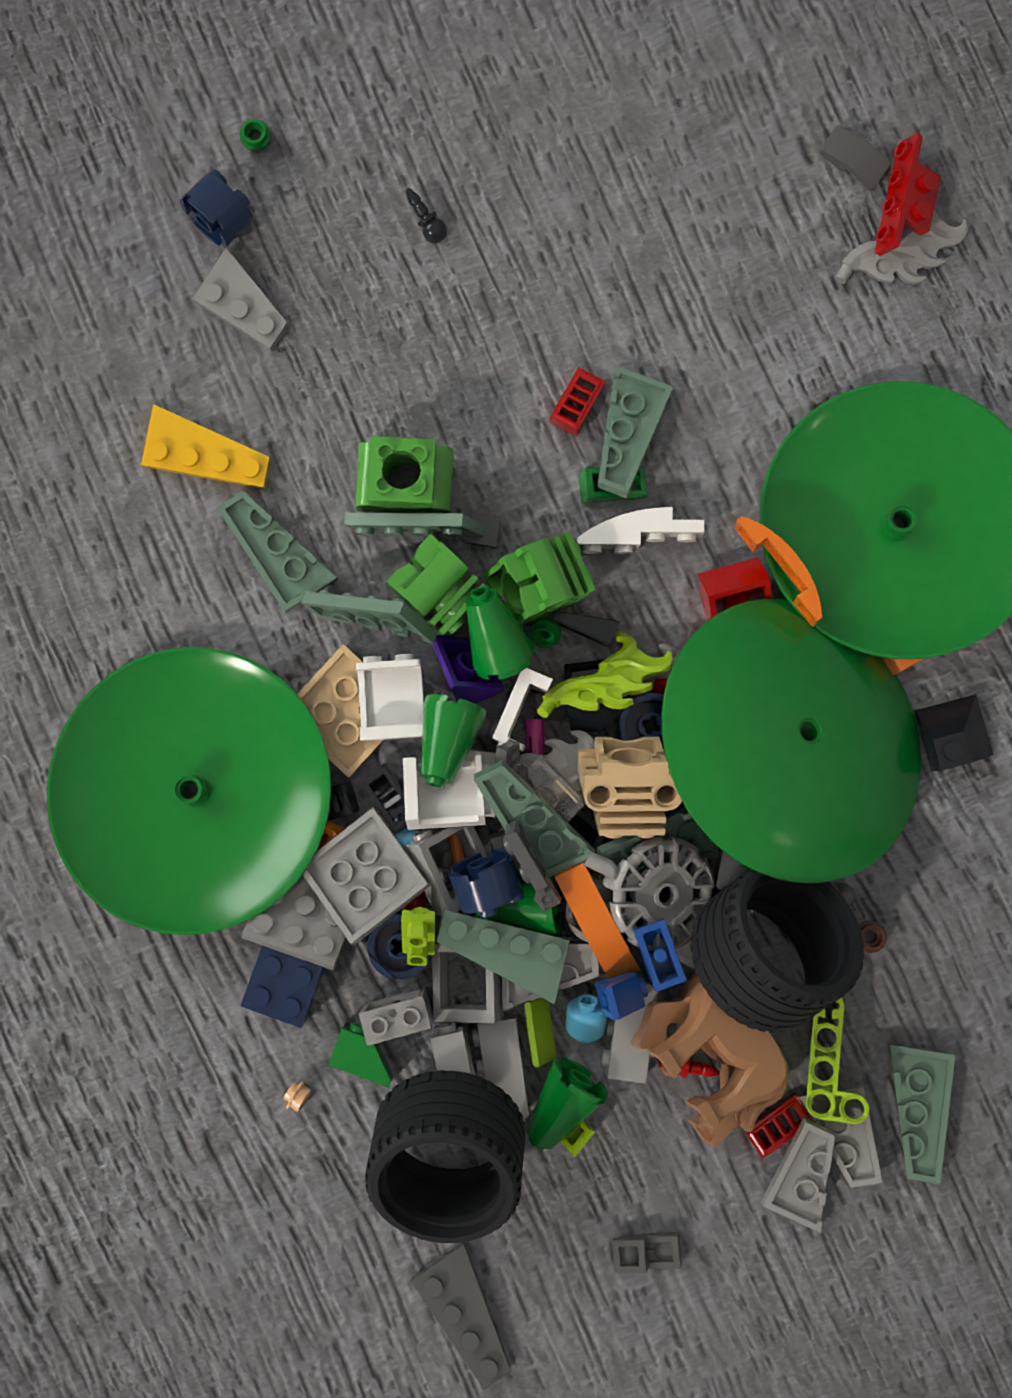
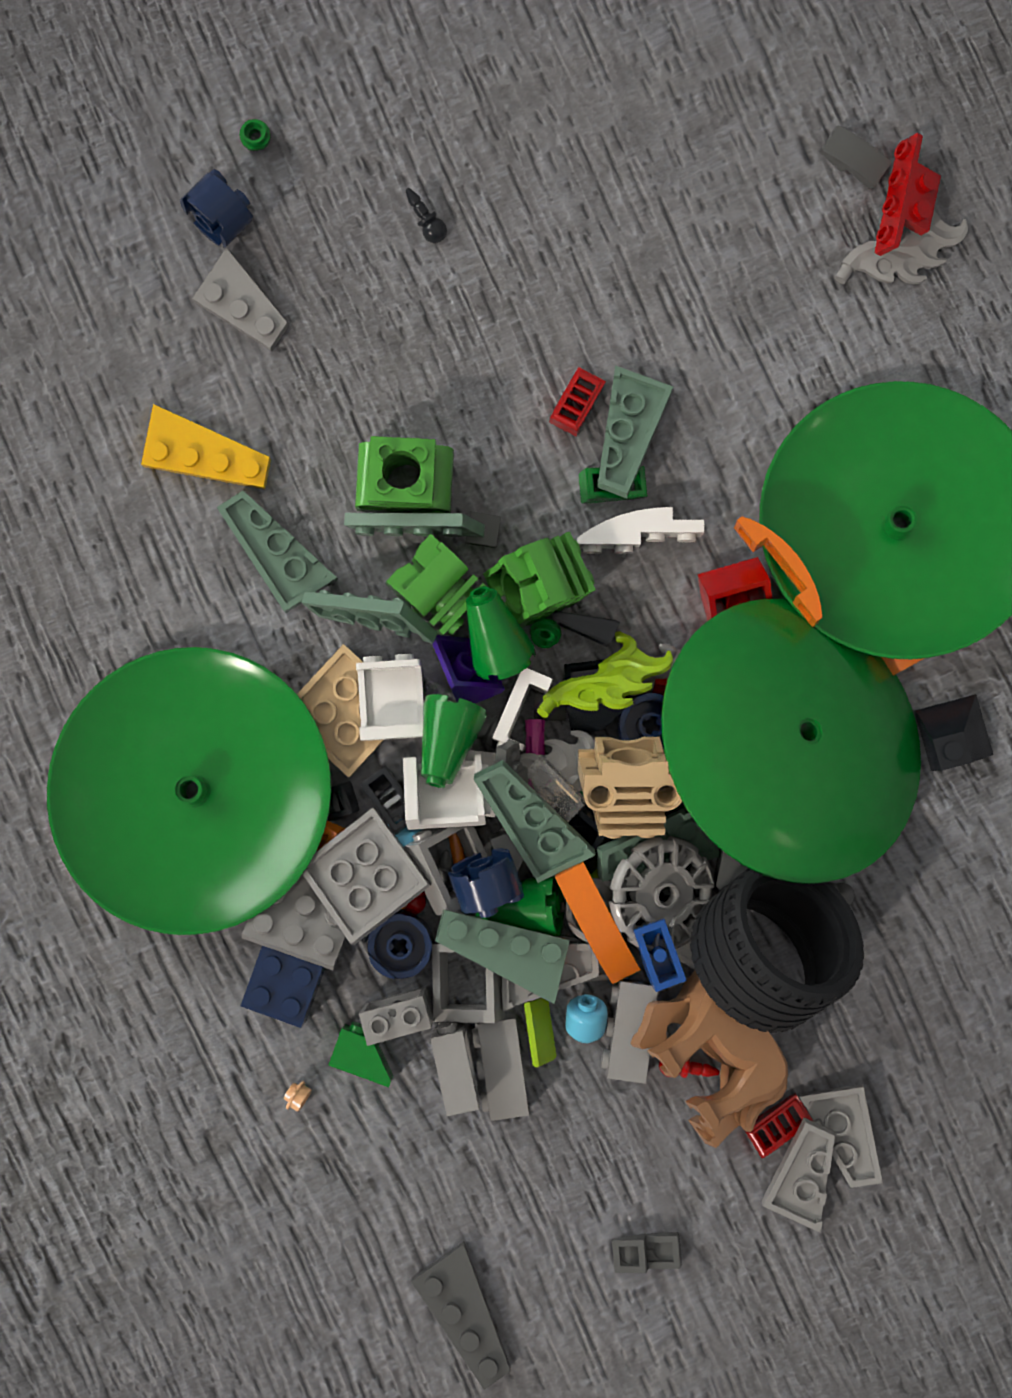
black tyre [365,1070,526,1243] -> none
lime hips [401,907,435,966] -> none
dark grey hinge [502,820,561,911] -> none
green cone [526,1057,608,1150] -> none
lime slope [561,1120,595,1157] -> none
light grey arm [584,851,619,890] -> none
blue slope [595,971,648,1021] -> none
lime beam [806,997,869,1124] -> none
reddish brown plate [859,920,887,953] -> none
sand green wing [889,1043,956,1184] -> none

